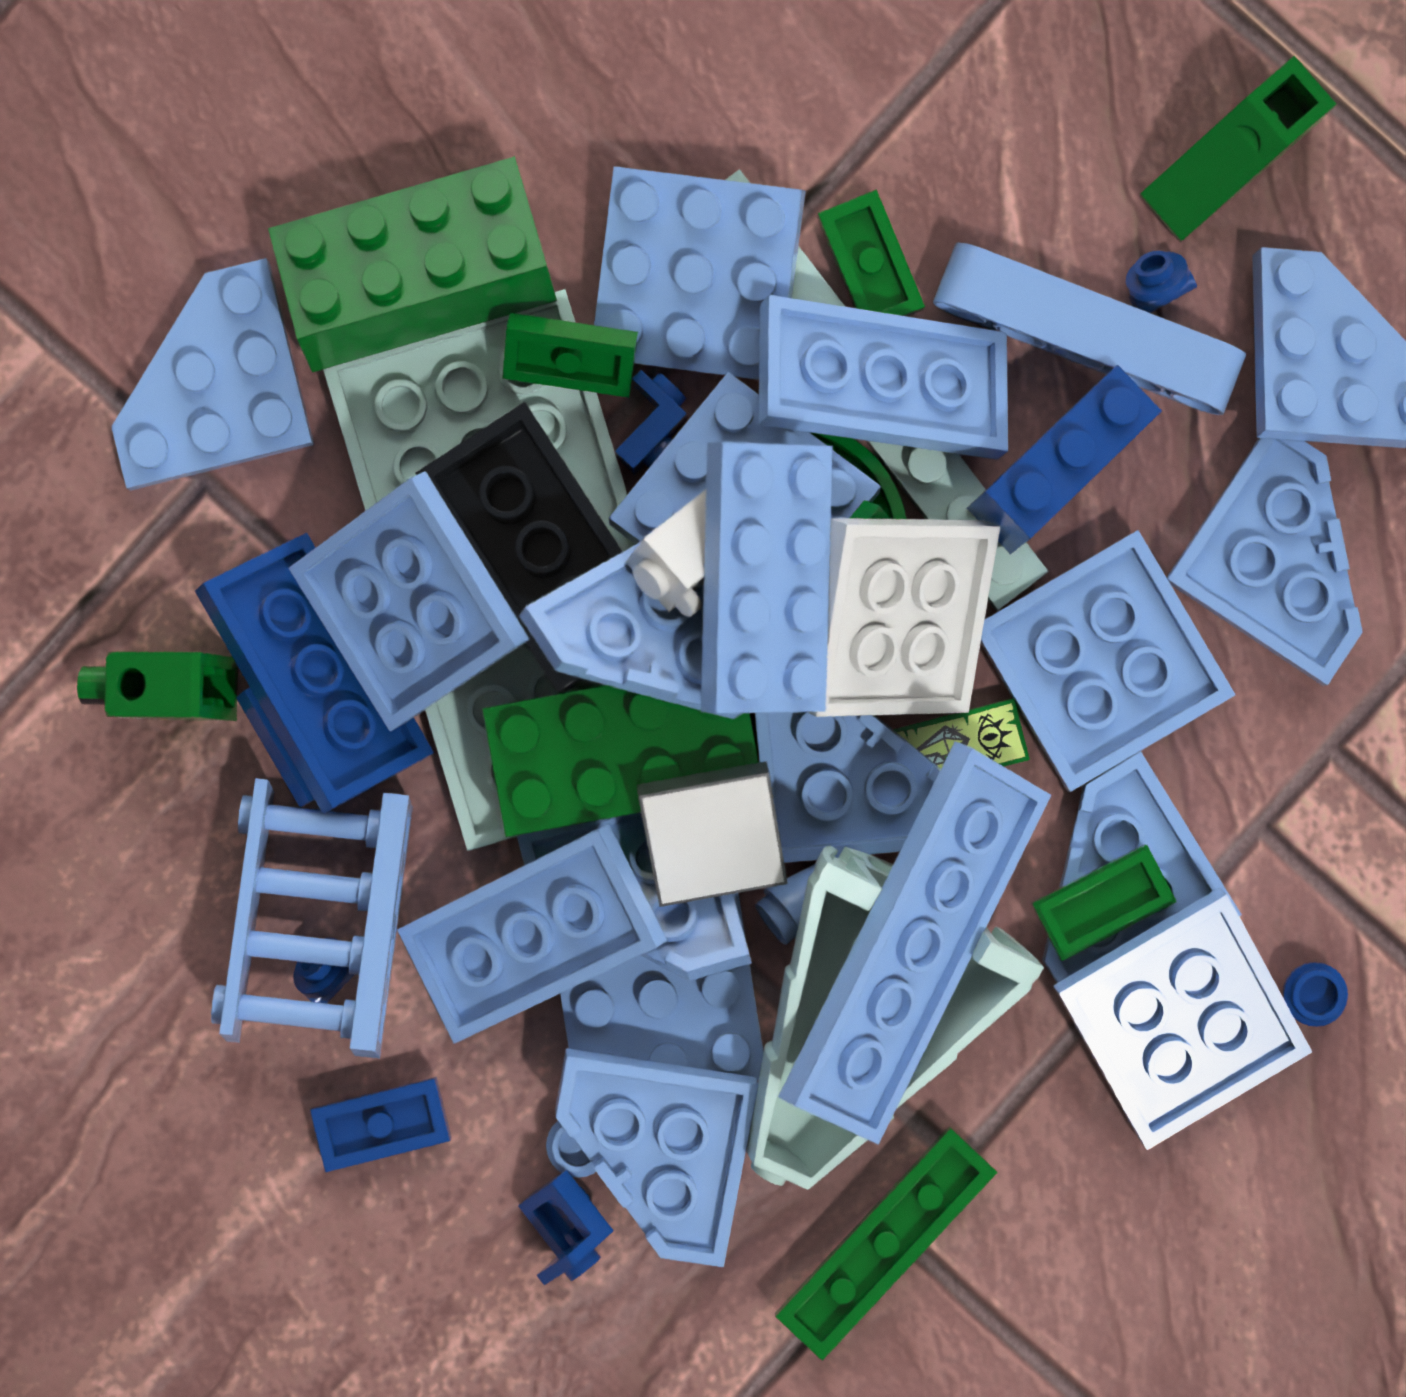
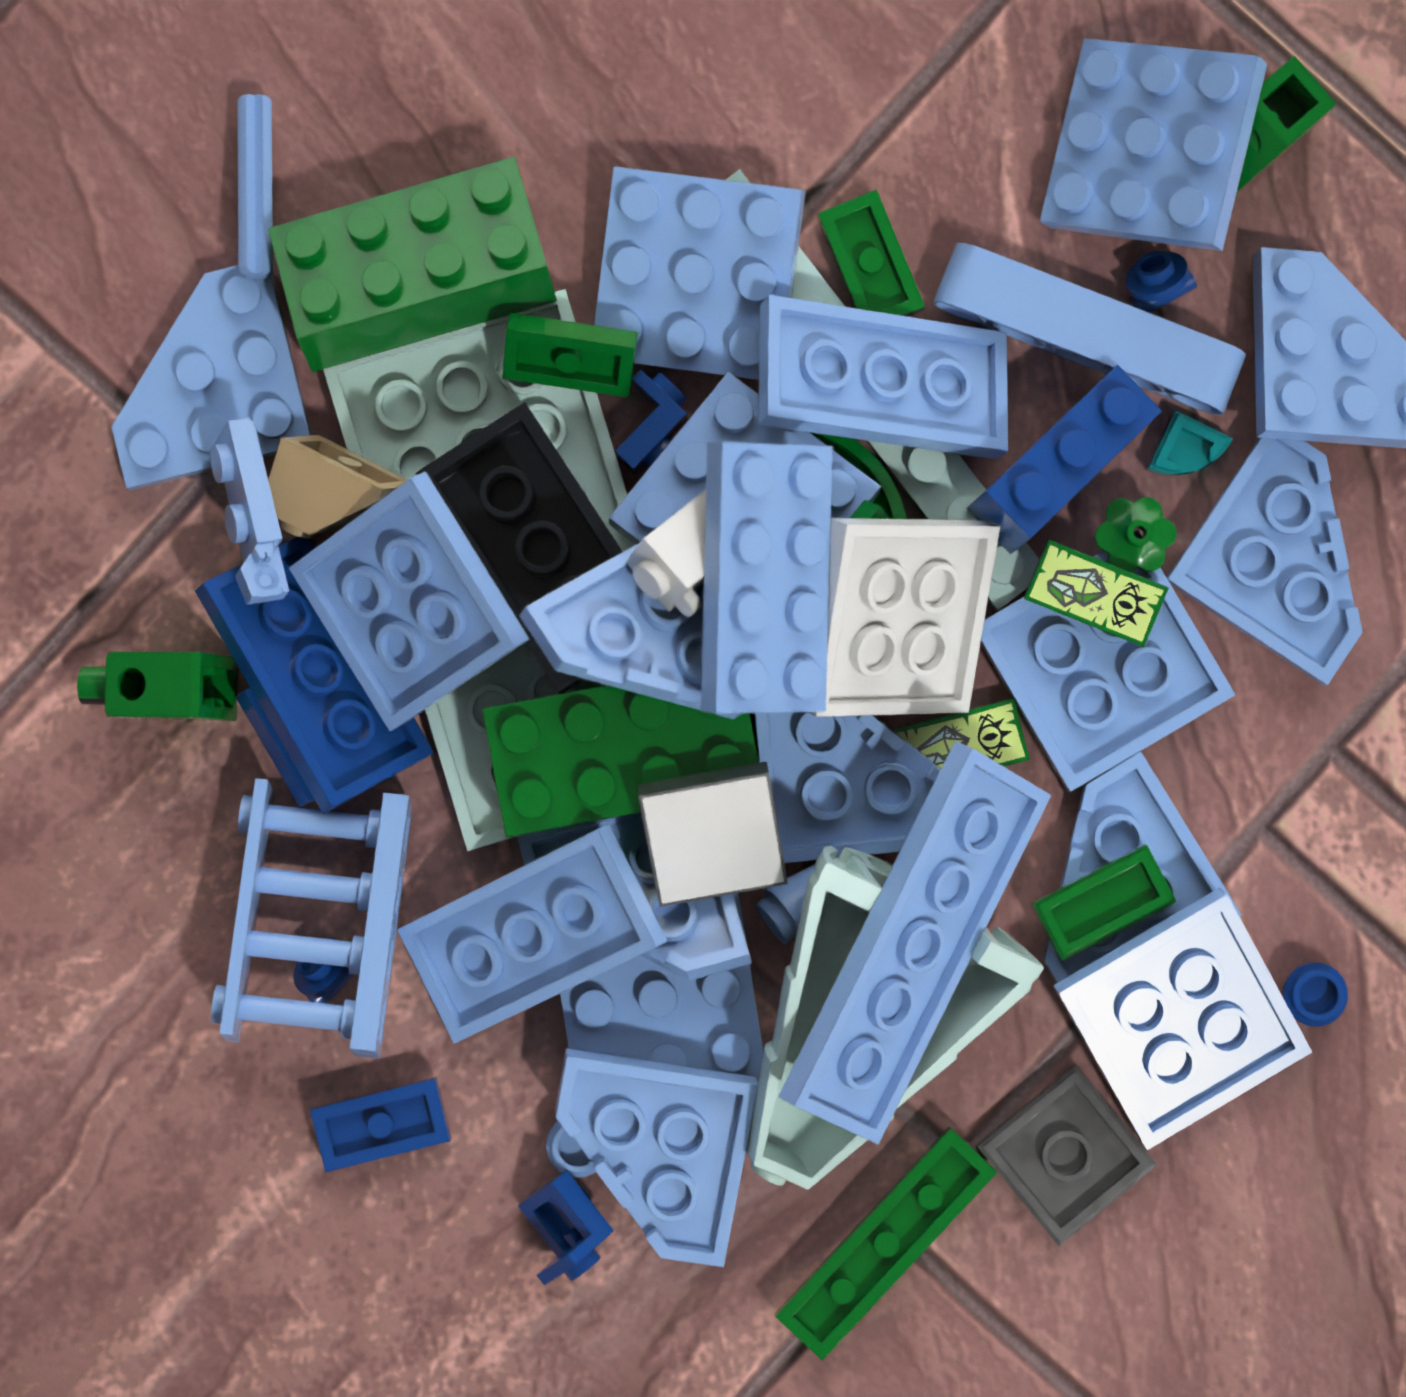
none -> light blue hinge [210,418,289,605]
none -> light blue axle [237,94,273,279]
none -> tan slope [268,435,407,539]
none -> flat silver tile [976,1064,1157,1246]
none -> tile [1024,538,1169,647]
none -> light blue plate [1039,38,1268,251]
none -> green plant [1094,497,1177,572]
none -> teal tile [1146,411,1233,476]

